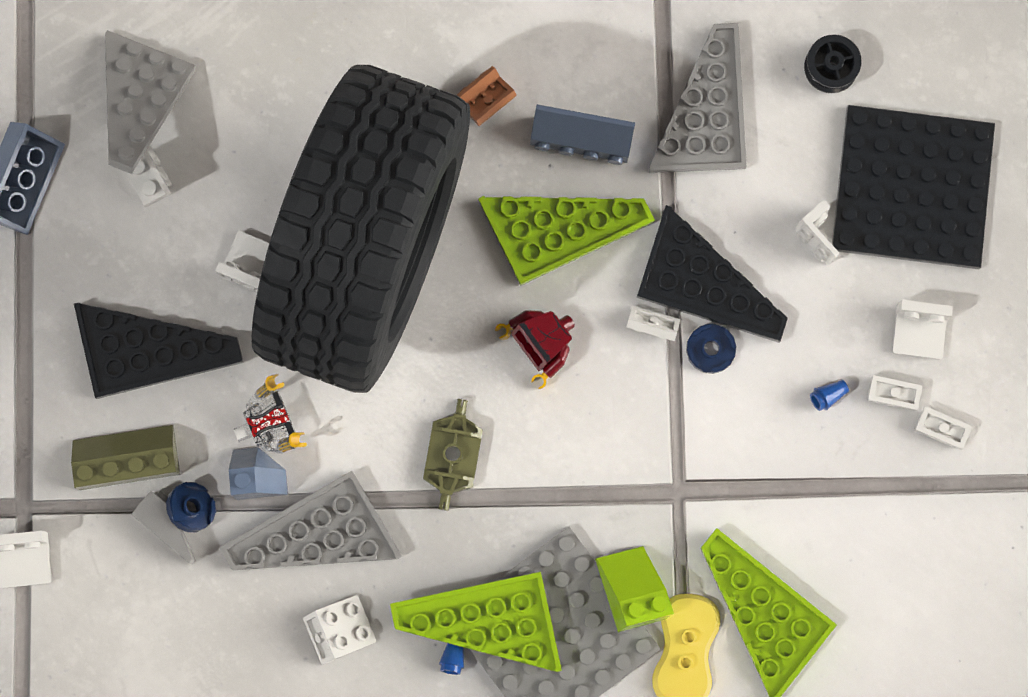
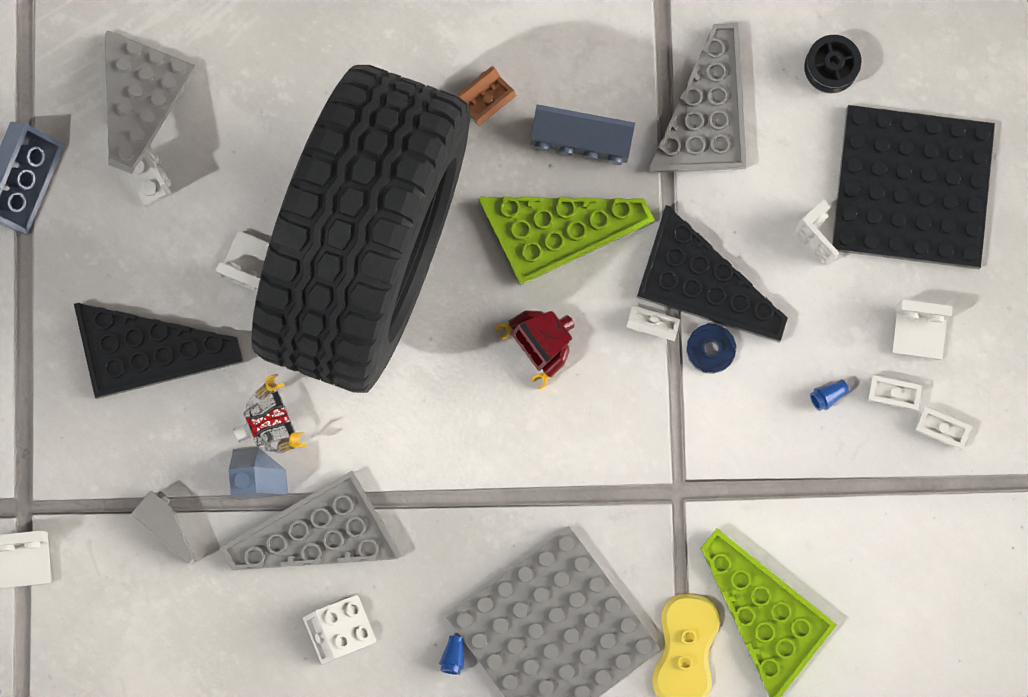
olive slope [71,425,180,490] -> none
dark blue tile [166,482,216,533] -> none
lime wing [390,572,562,672] -> none
olive plate [423,399,483,511] -> none
lime slope [595,546,674,632] -> none

